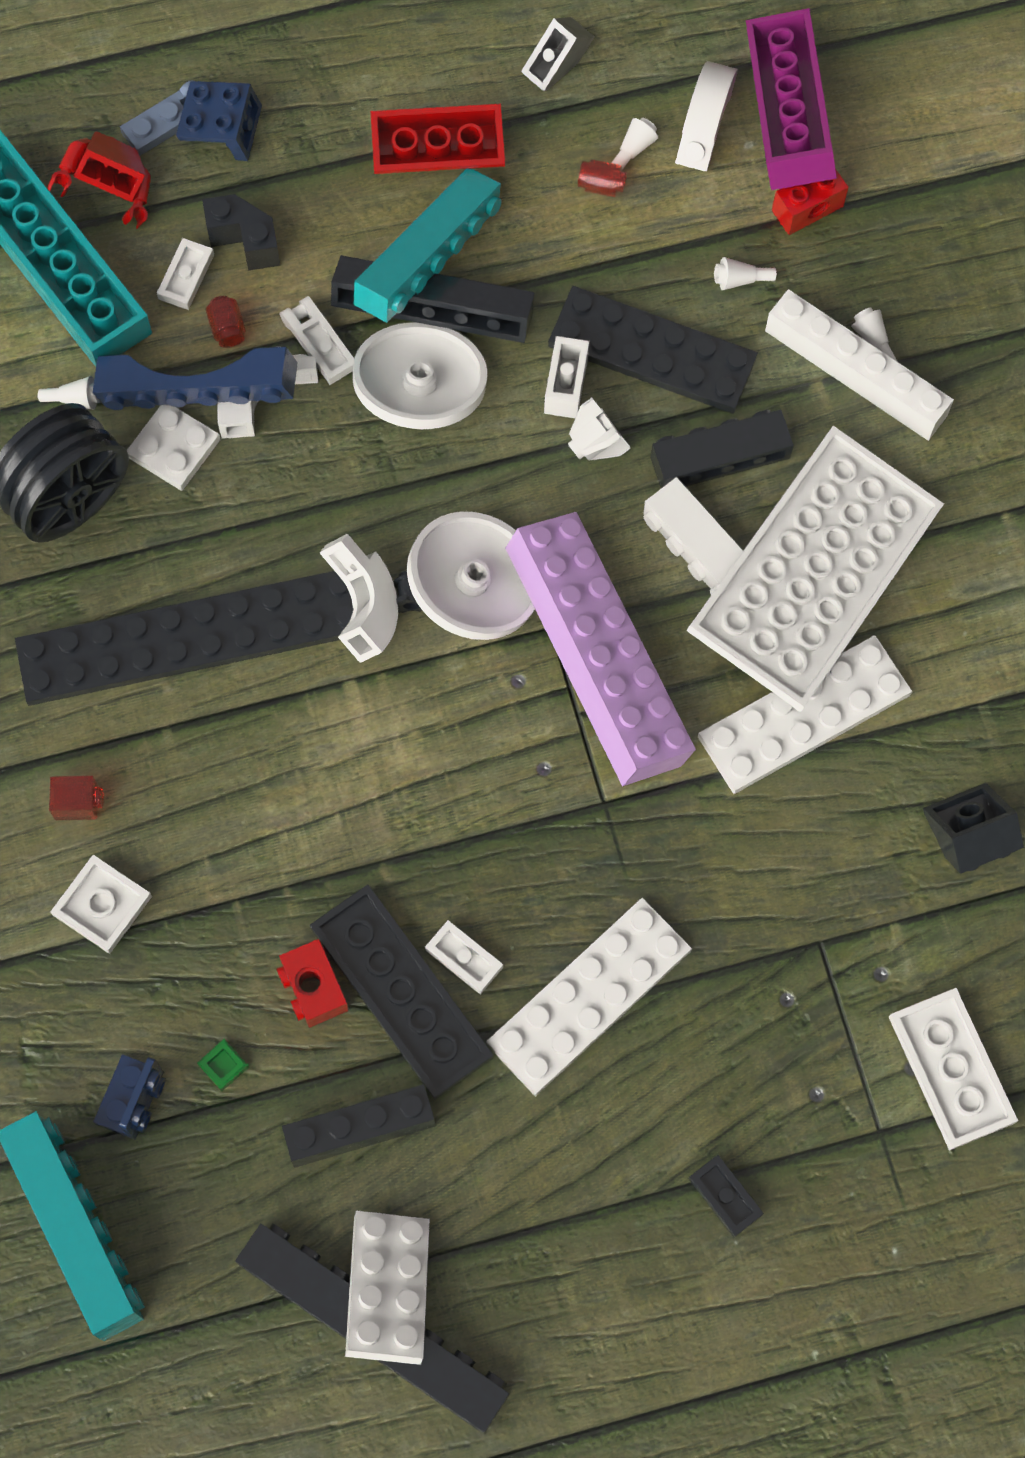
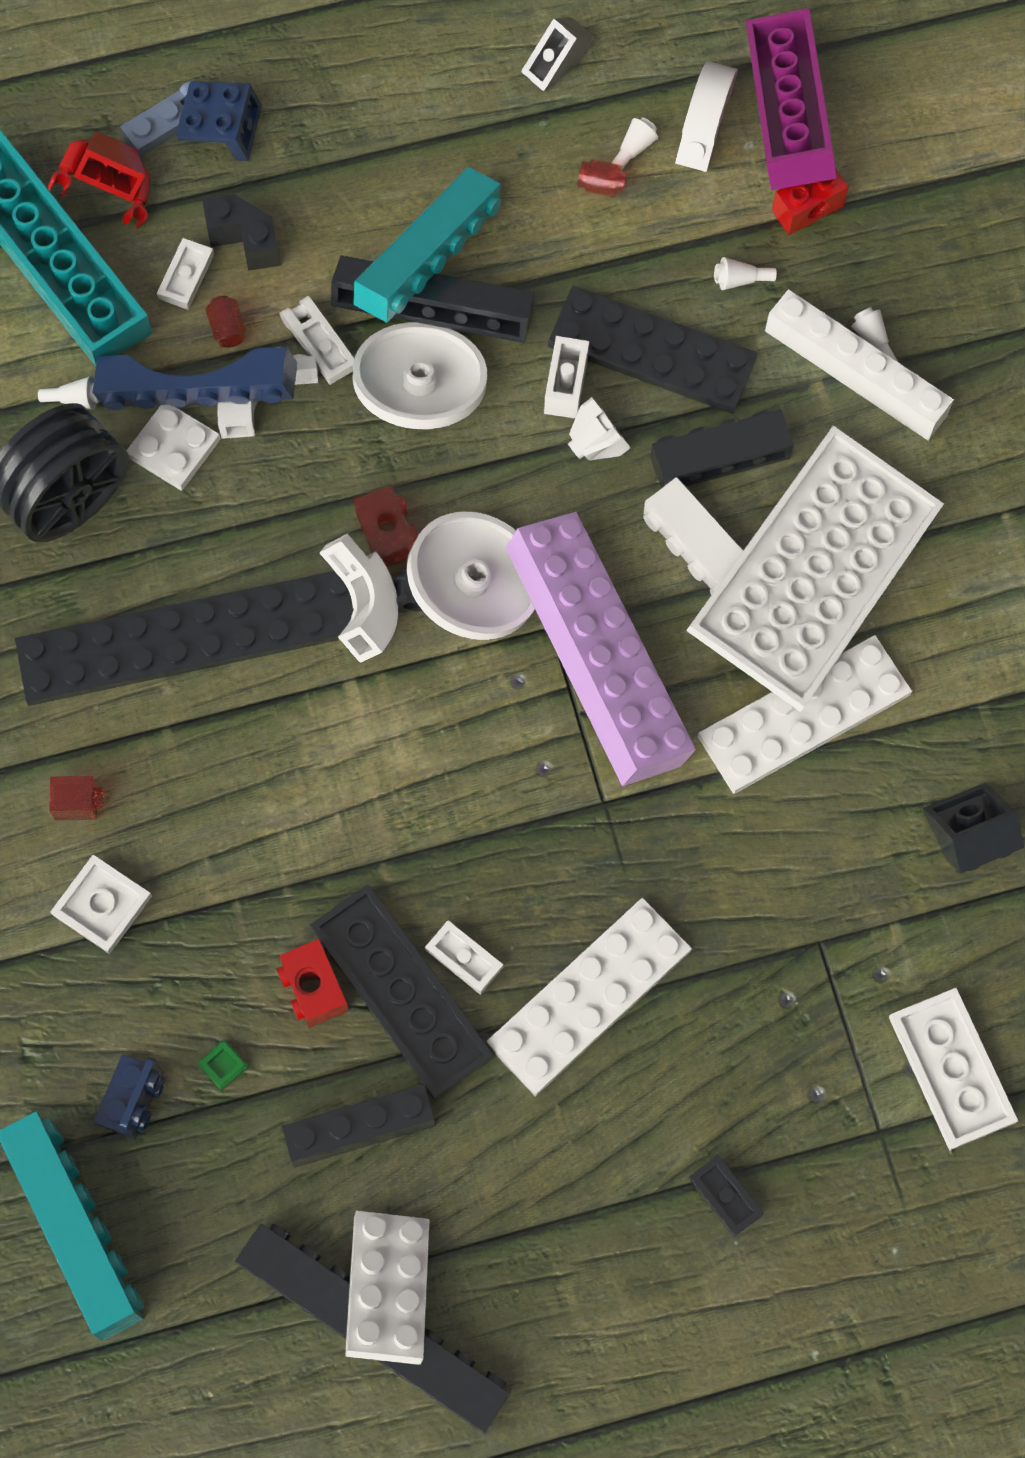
red slope [370,104,505,174] -> none
none -> clear red brick [353,485,418,568]

